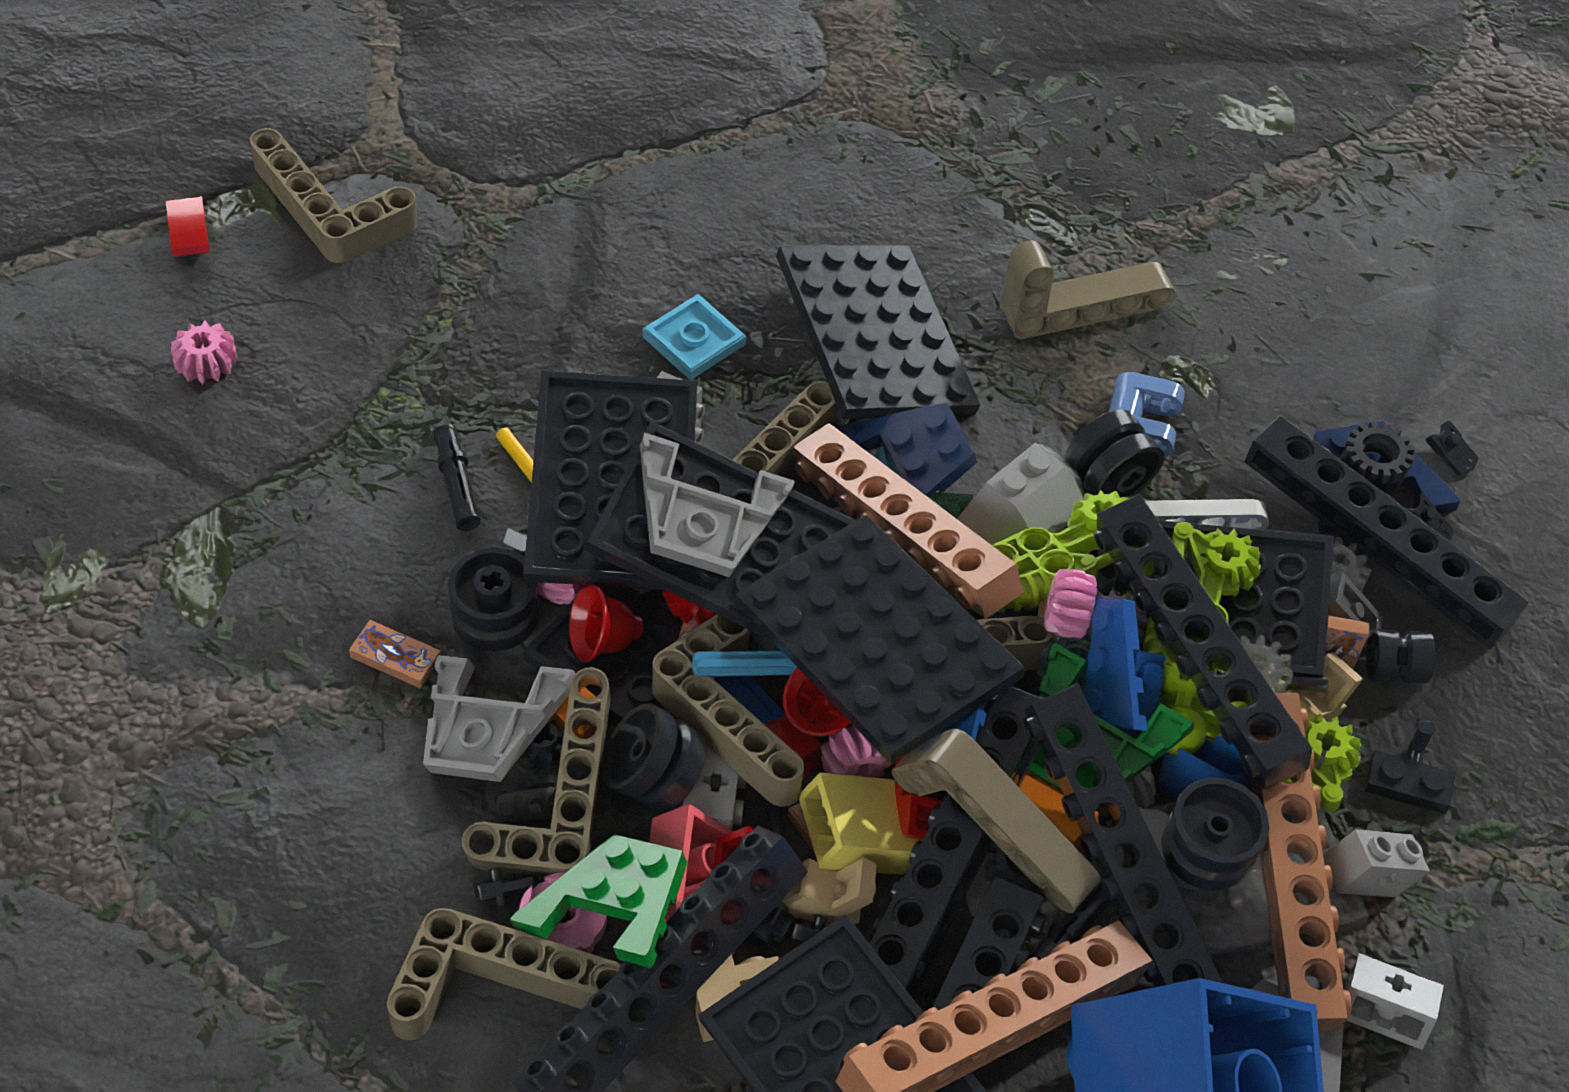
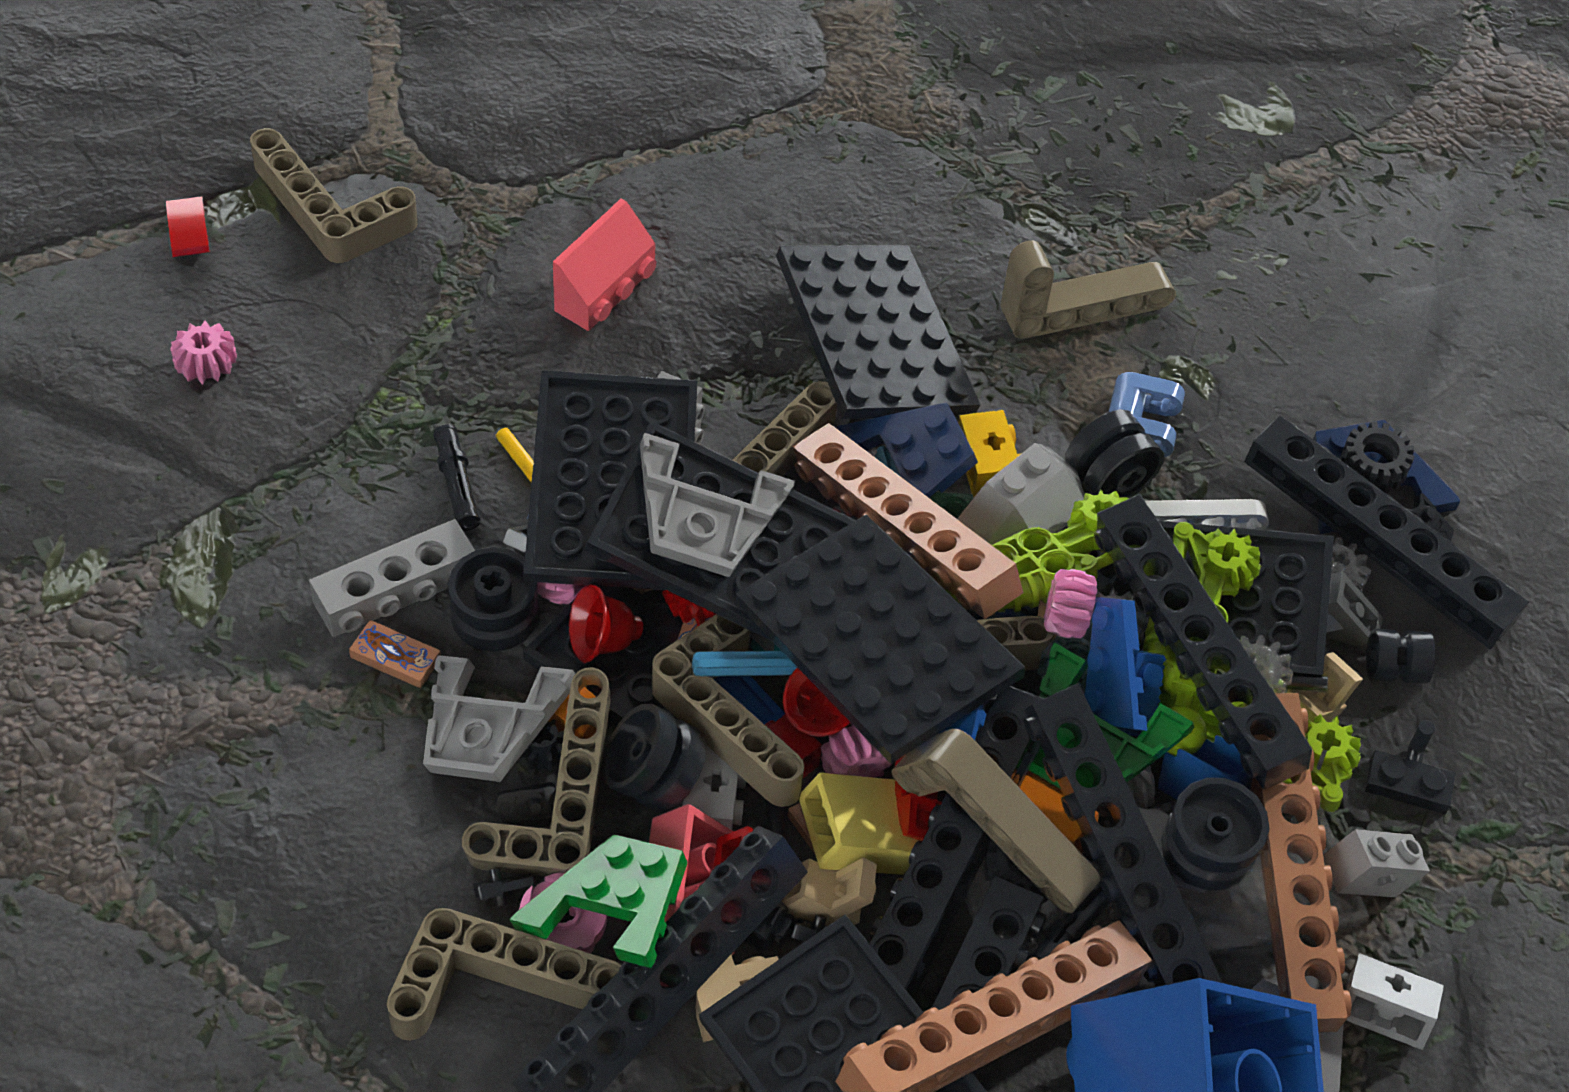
medium azure plate [642,294,746,380] -> none
nougat tile [1325,616,1369,669] -> none
black piece [1425,420,1478,475] -> none
none -> light grey brick [309,519,475,637]
none -> coral slope [553,199,657,331]
none -> yellow brick [958,410,1022,497]

